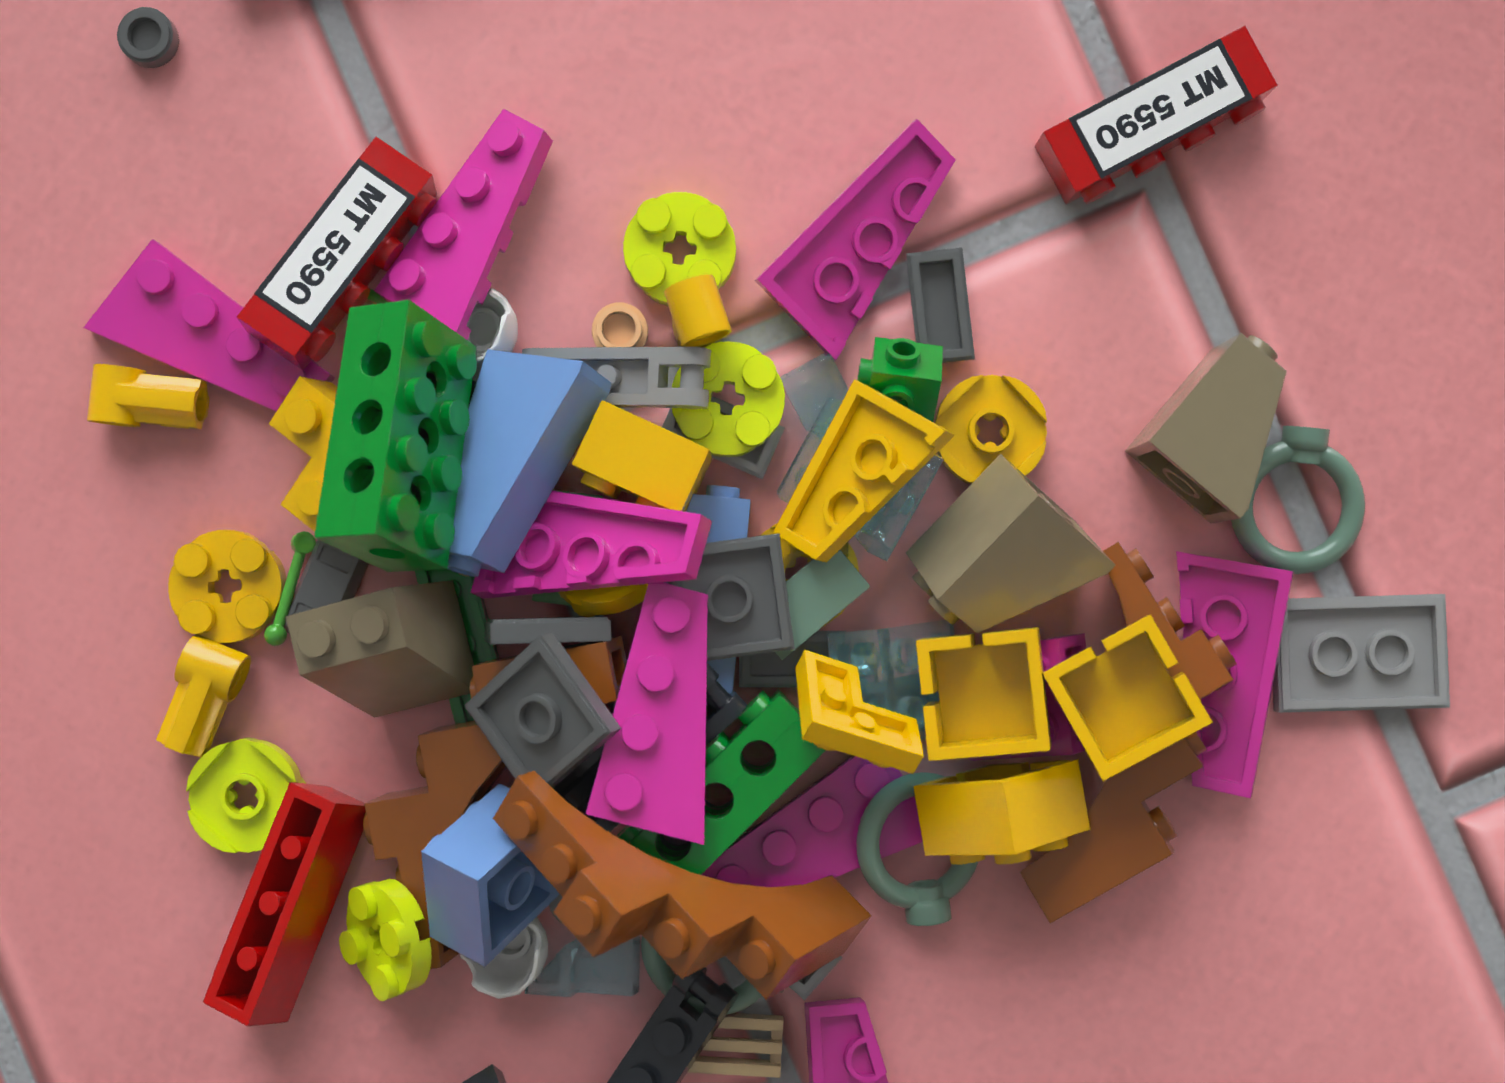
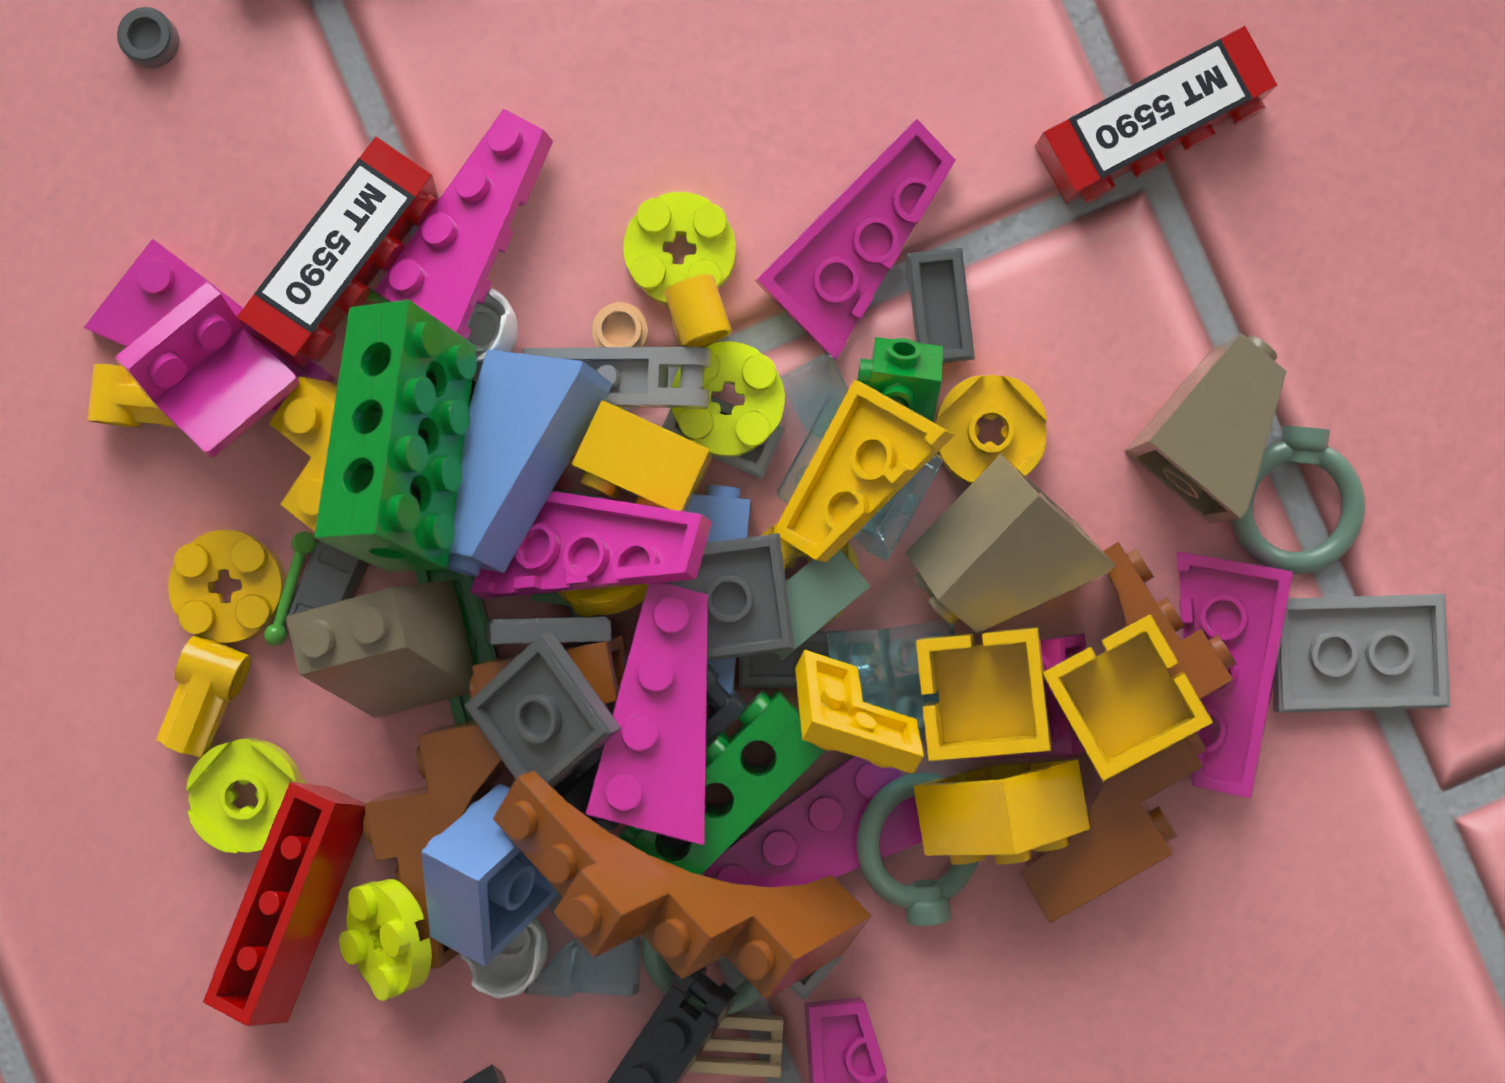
none -> dark pink bracket [115,282,300,458]

